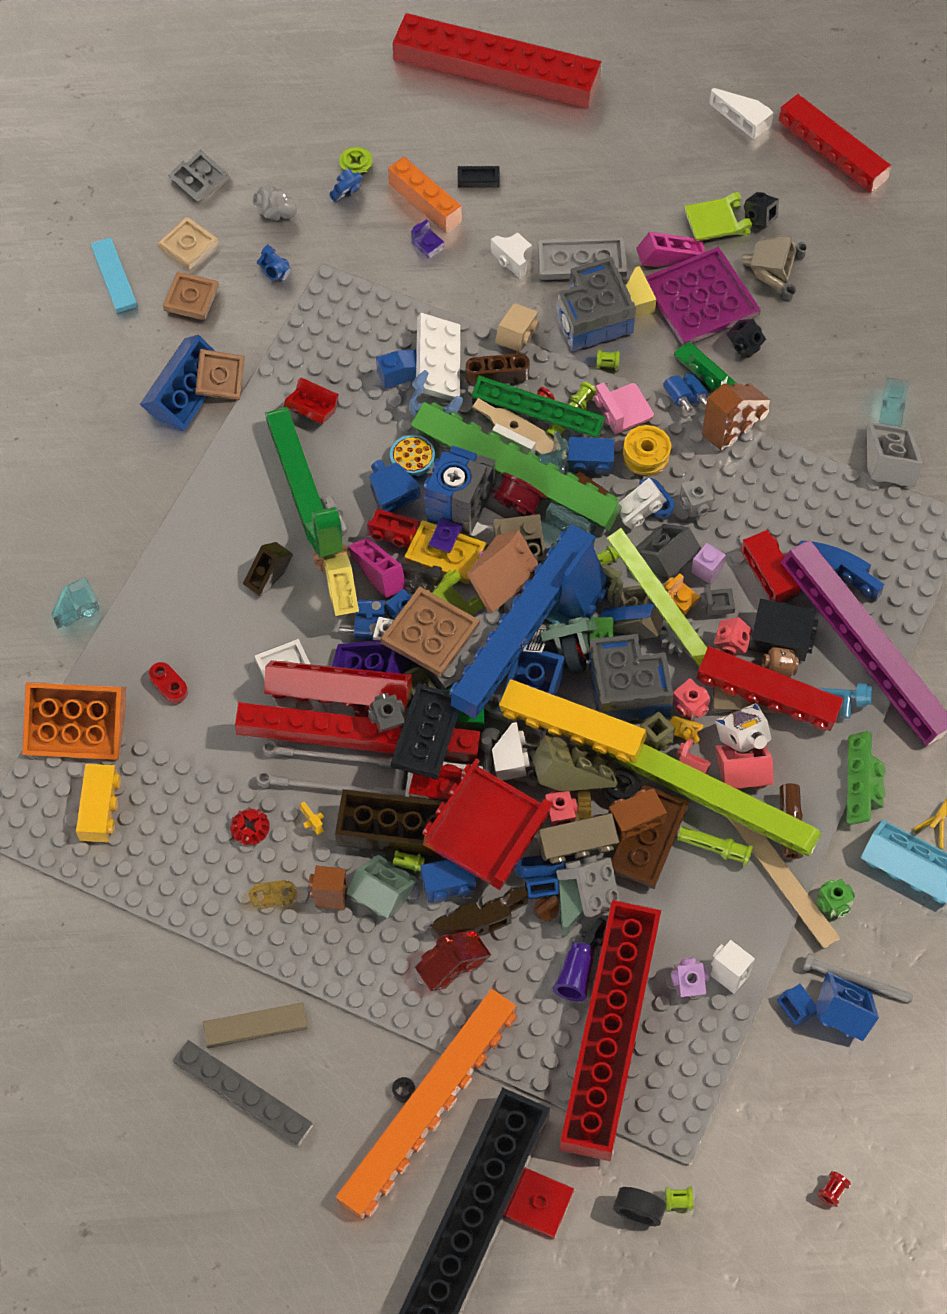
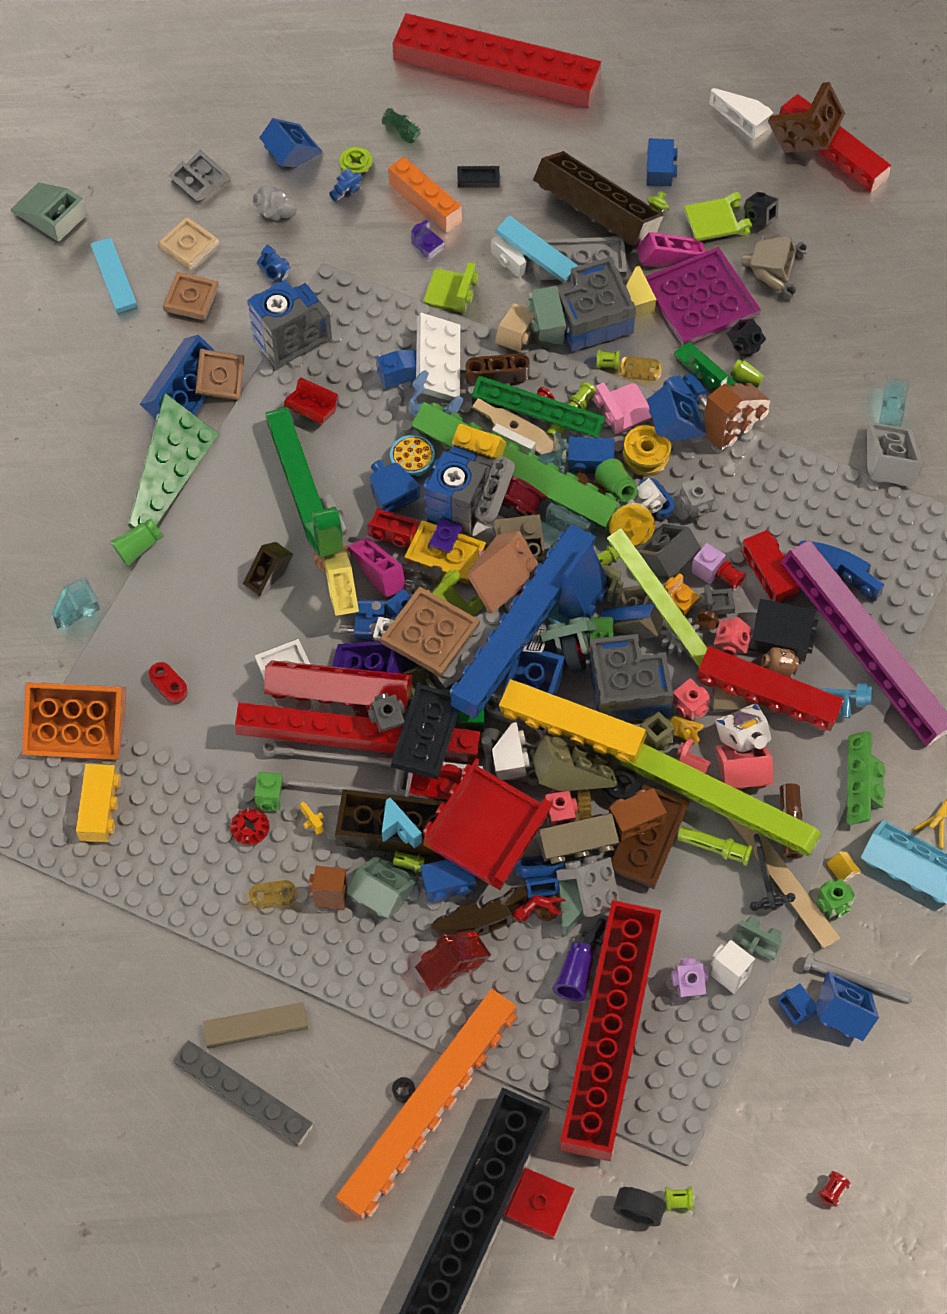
none -> sand green slope [10,182,87,242]
none -> bright green plant [110,519,163,567]
none -> wing [127,393,219,529]
none -> dark grey piece [247,280,332,369]
none -> bright green bracket [254,772,283,812]
none -> blue slope [259,118,322,168]
none -> clear green connector [381,107,421,143]
none -> medium azure slope [382,798,422,848]
none -> lime bracket [424,262,479,314]
none -> yellow brick [452,424,506,460]
none -> light grey beam [475,456,515,523]
none -> medium azure tile [495,215,578,283]
none -> red arm [512,895,566,922]
none -> sand green slope [527,286,566,345]
none -> dark brown brick [533,151,664,245]
none -> bright green plant [595,459,638,502]
none -> yellow tile [609,504,655,546]
none -> clear yellow beam [620,356,662,381]
none -> blue brick [646,138,678,186]
none -> lime plant [646,190,670,213]
none -> blue slope [647,384,707,442]
none -> reddish brown plate [693,610,720,630]
none -> red bush [715,560,746,590]
none -> lime cone [730,359,765,387]
none -> sand green hips [733,916,783,960]
none -> black piece [750,834,796,911]
none -> reddish brown bracket [768,82,845,153]
none -> yellow slope [826,852,861,882]

